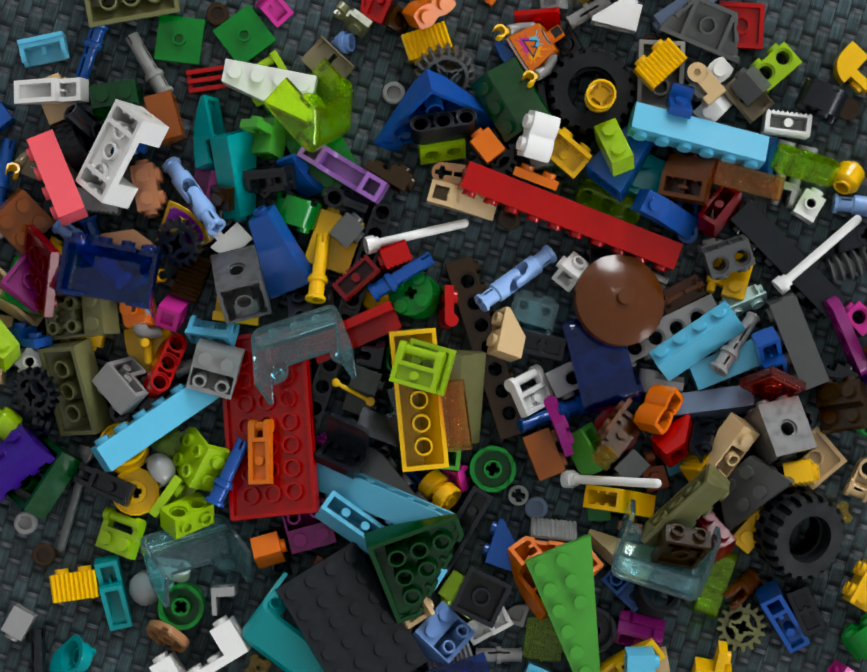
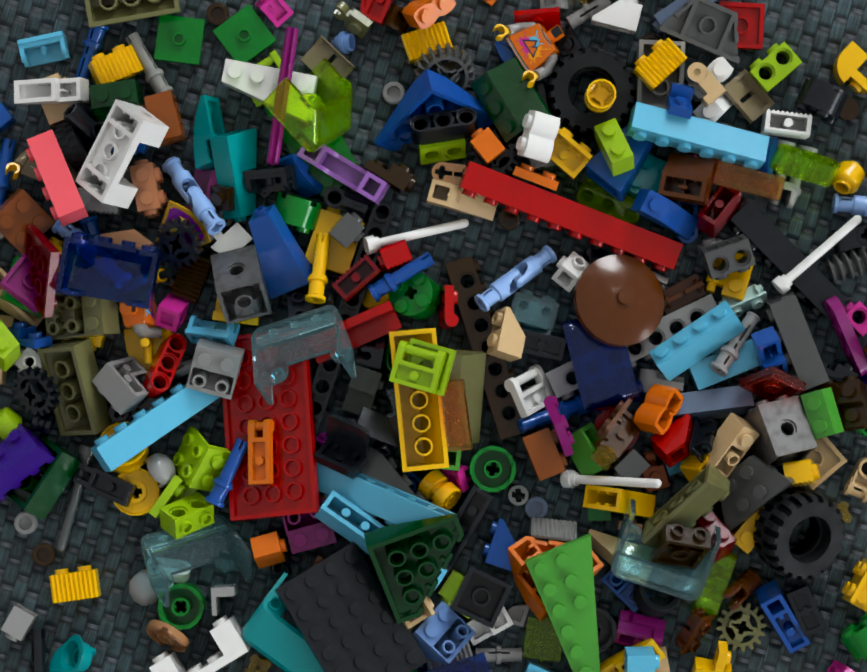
teal slope [94,554,133,631] -> none
lime plate [95,507,147,560] -> none
clear neon green plate [151,426,190,459] -> none
red tile [186,65,229,94] -> none
bright green brick [239,116,286,161] -> none
yellow hinge [331,378,375,406] -> none
dark grey brick [730,65,772,106] -> none
white brick [790,187,826,225] -> none
none -> yellow brick [88,44,143,85]
none -> magenta axle [266,27,299,165]
none -> reddish brown hinge [676,607,715,655]
none -> bright green brick [800,387,844,440]

